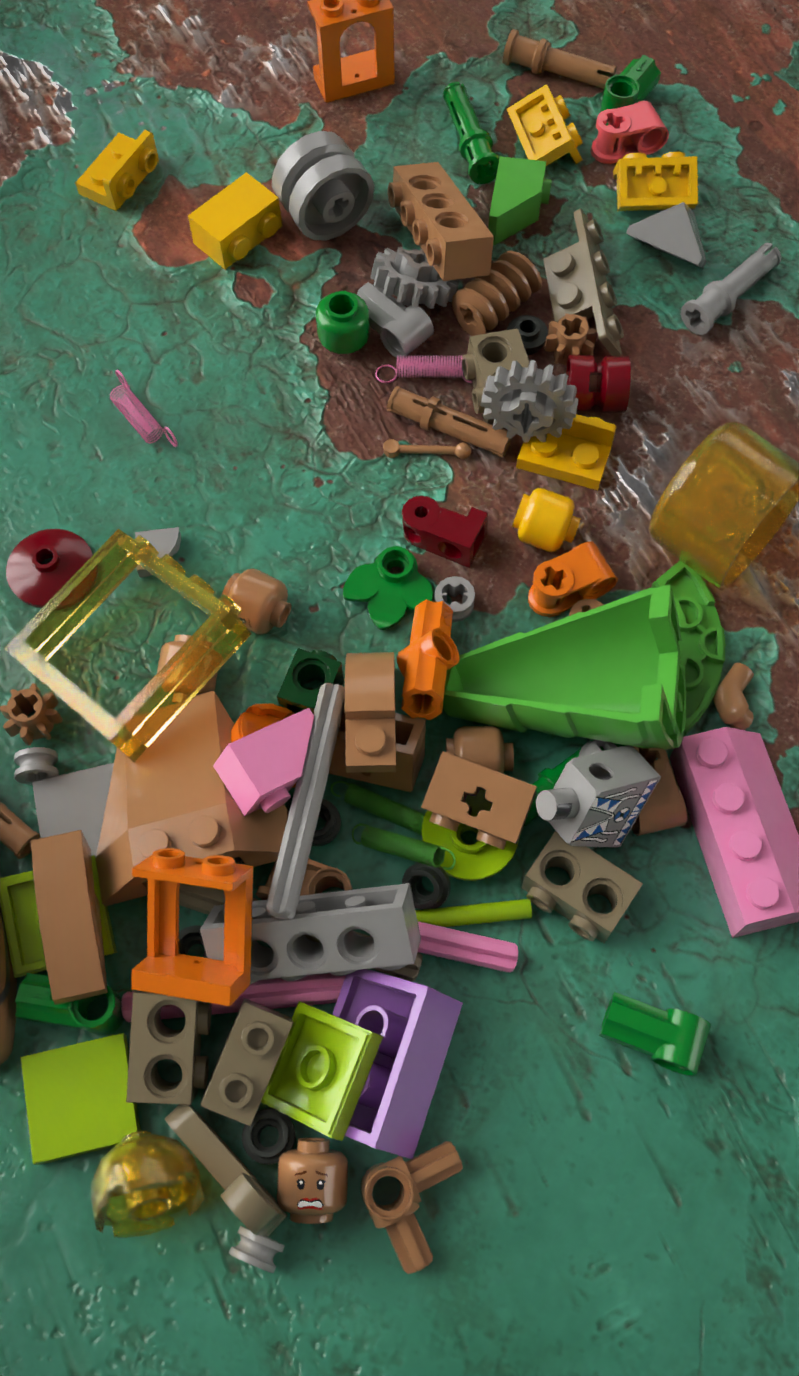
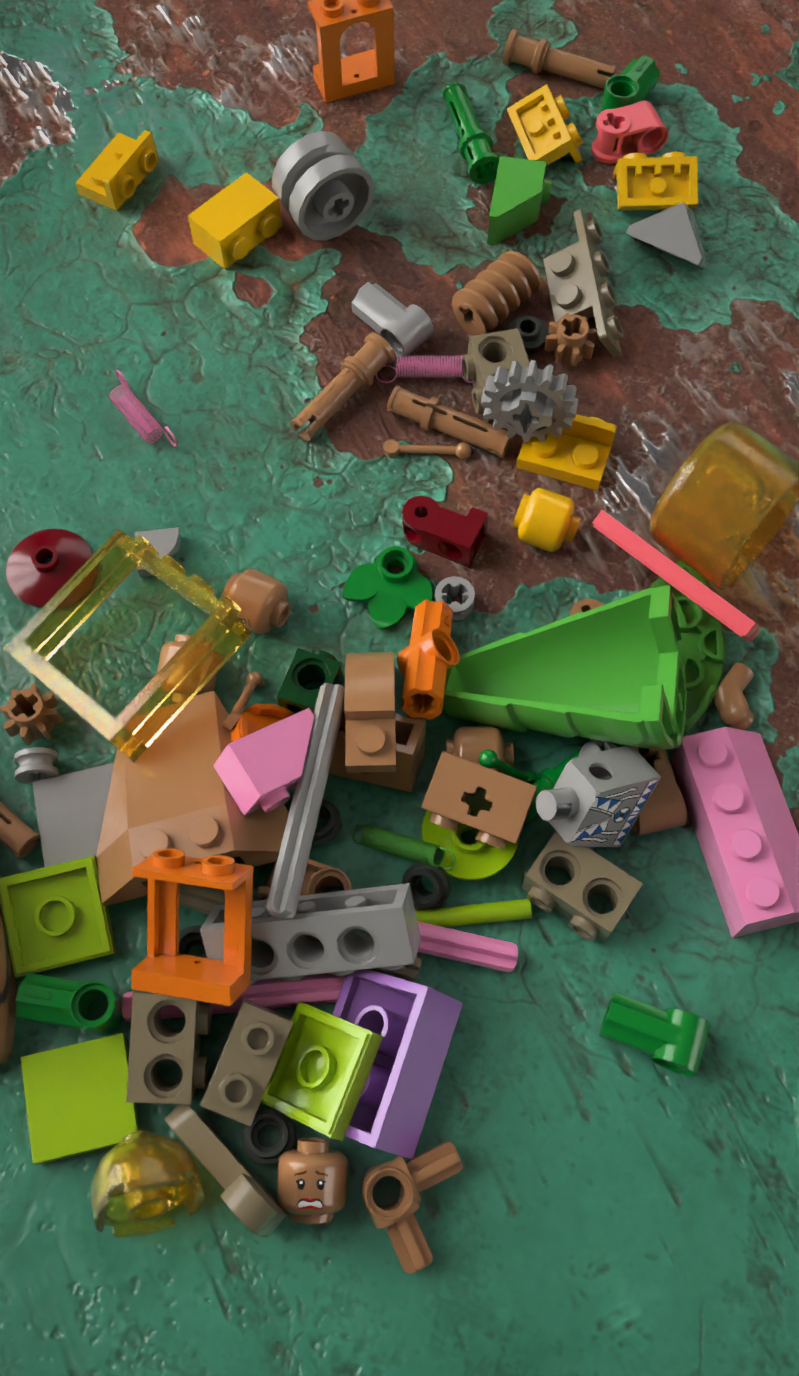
medium nougat slope [31,830,108,1005] -> none
light grey bush [229,1226,285,1273] -> none
green head [316,291,370,354] -> none
bright green piece [330,781,425,836] -> none
light grey gear [371,247,460,309] -> none
medium nougat brick [388,162,494,281] -> none
orange piece [528,541,618,617] -> none
dark red wheel [566,355,631,413] -> none
light grey pin [681,243,782,335] -> none
none -> medium nougat hinge [222,671,264,731]
none -> medium nougat pin [290,332,396,441]
none -> green hinge [478,749,538,784]
none -> coral tile [592,510,762,642]

